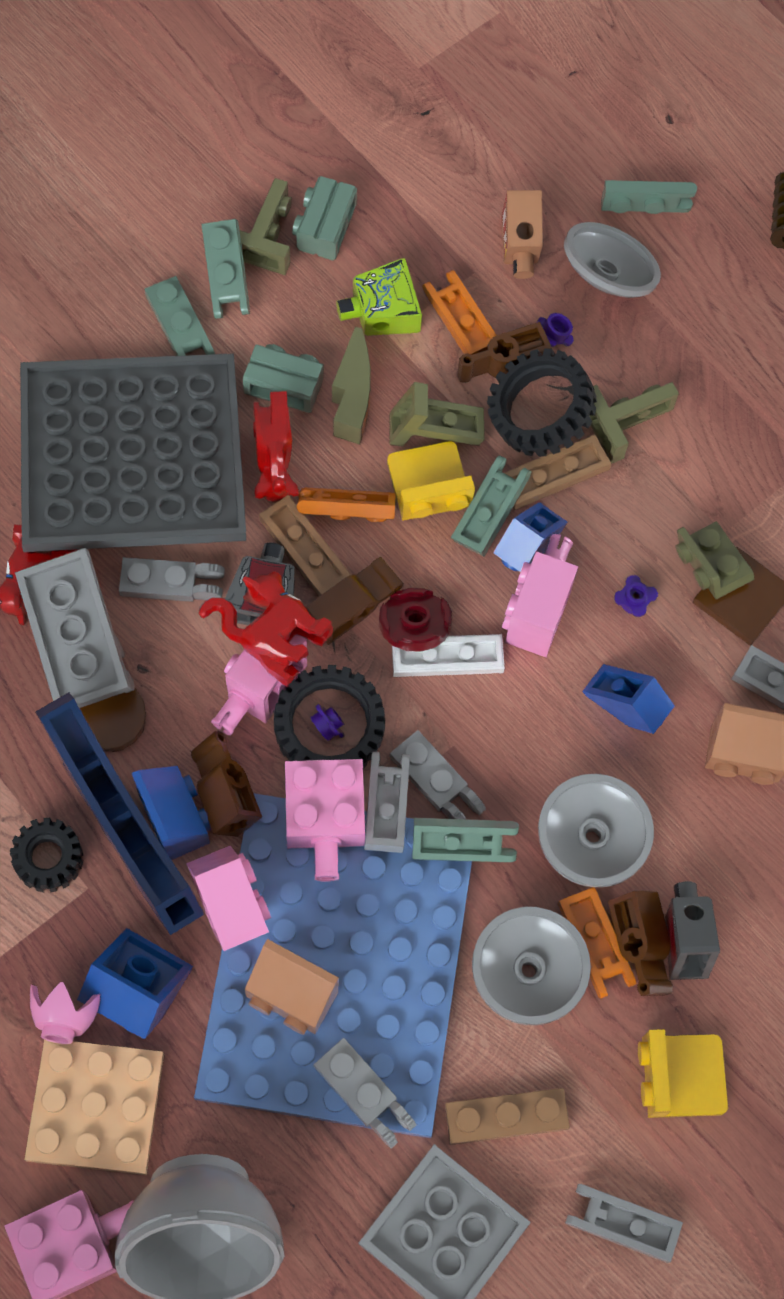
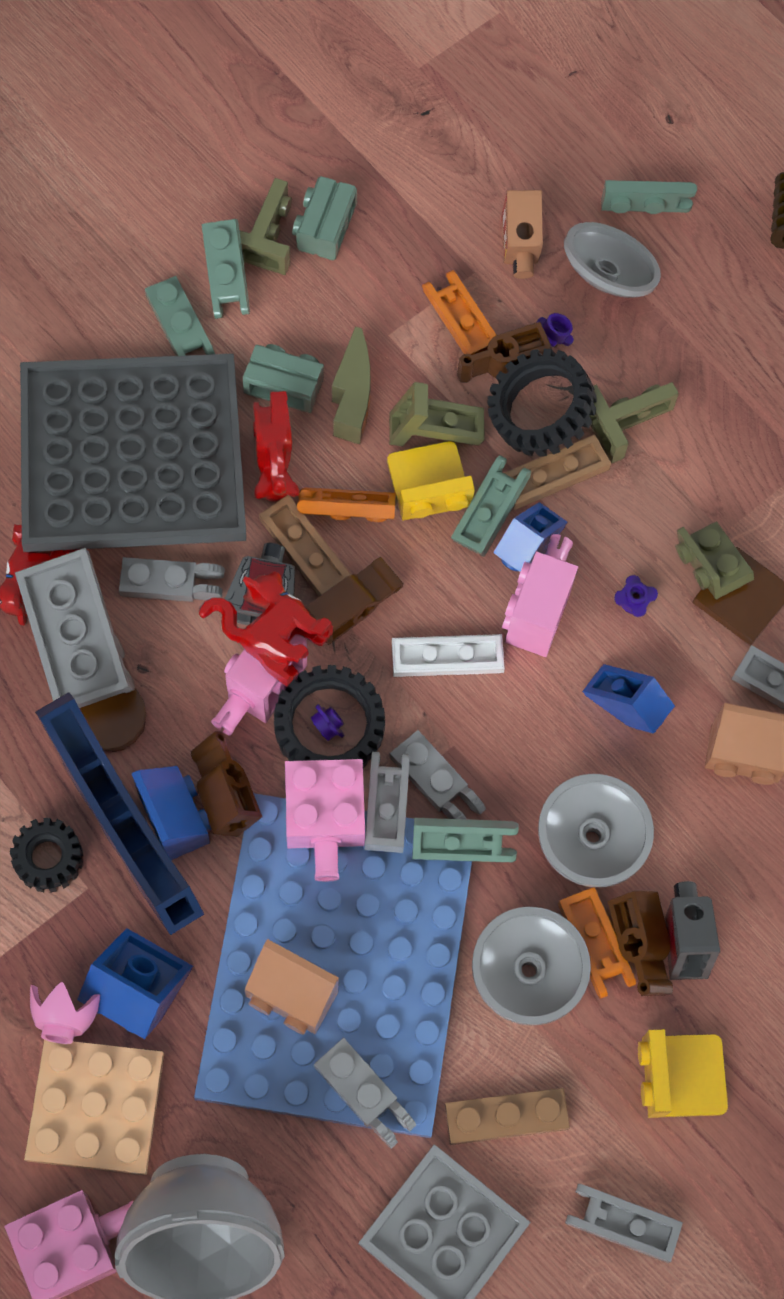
bright pink brick [186,846,271,951] -> none
lime torso [336,258,422,336] -> none
dark red plate [379,588,452,652] -> none

